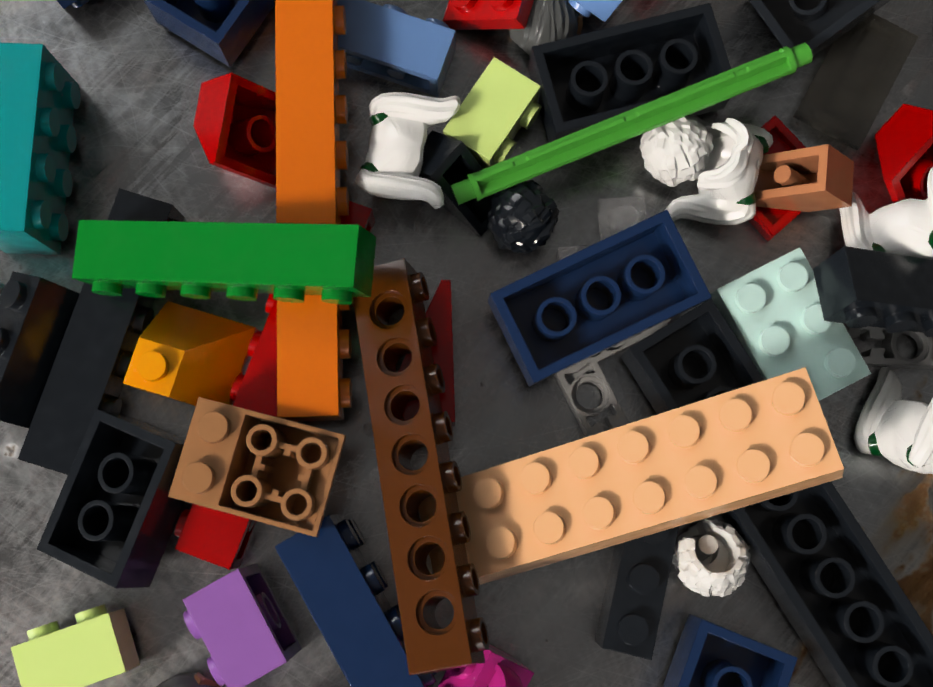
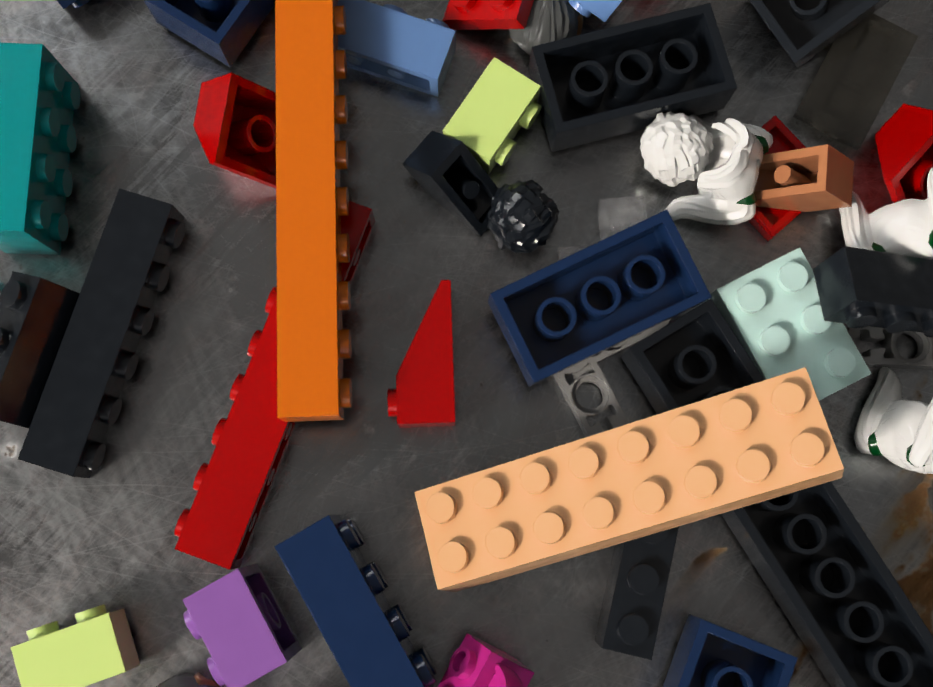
black brick [37,409,185,589] -> none
green brick [72,220,376,305] -> none
light orange slope [123,301,257,407] -> none
medium nougat slope [168,397,346,537] -> none
reddish brown brick [353,258,489,675] -> none
white hair [355,92,461,209] -> none
bright green piece [451,42,813,205] -> none
white piece [672,517,751,597] -> none

